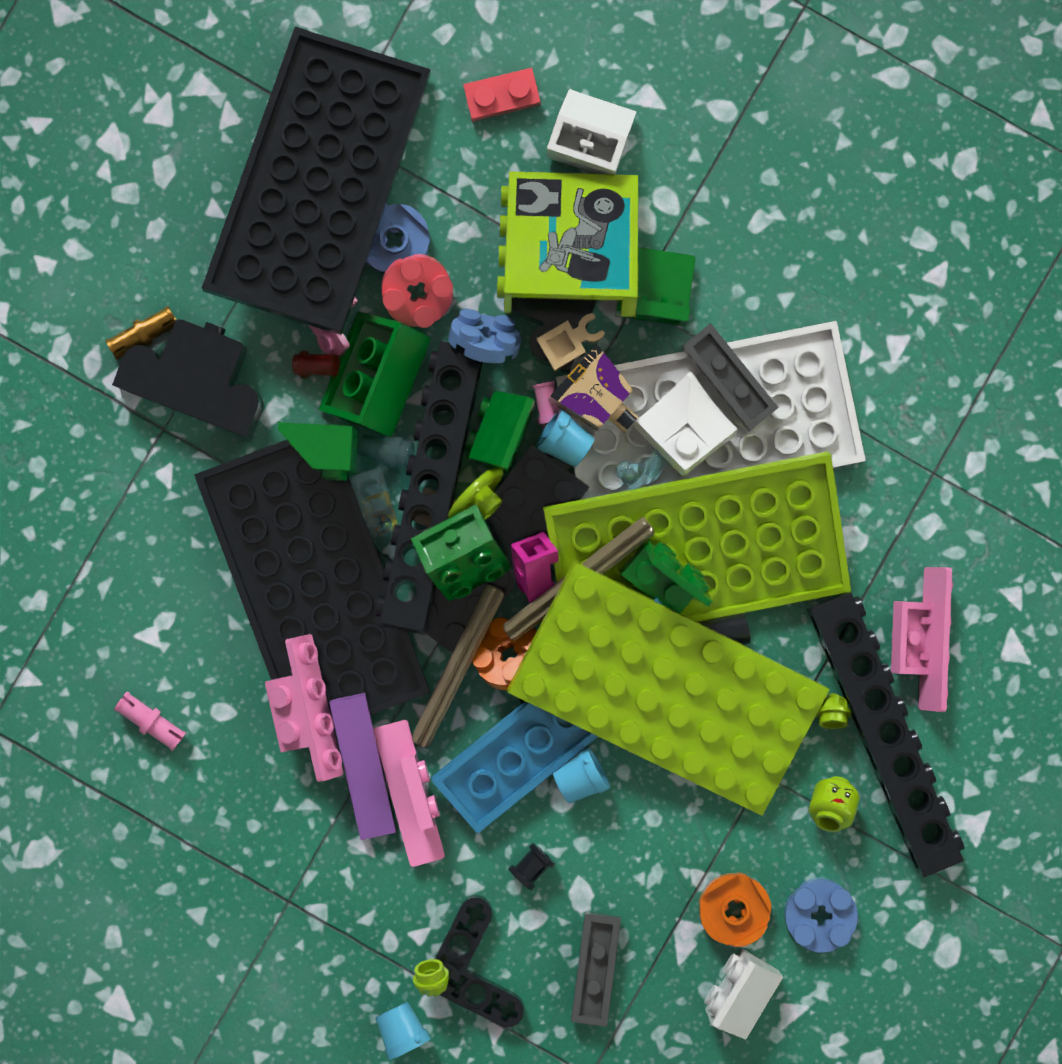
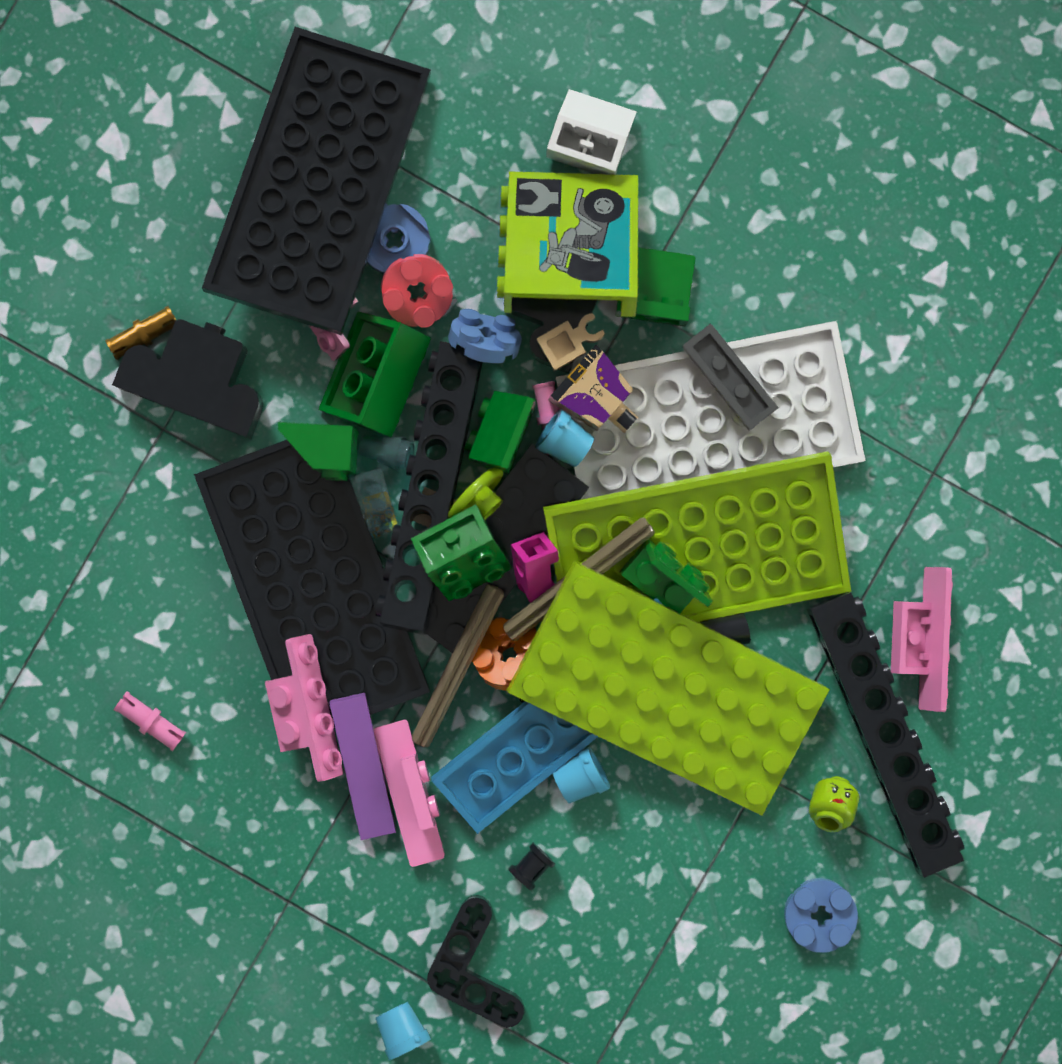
clear red pin [292,350,340,379] -> none
lime plate [413,959,449,997] -> none
coral plate [463,68,541,122] -> none
dark grey plate [571,912,621,1027] -> none
clear light blue arm [616,449,668,486] -> none
white plate [634,371,737,477] -> none
orange plate [699,873,771,947] -> none
white slope [704,948,783,1040] -> none
lime plate [816,693,852,729] -> none

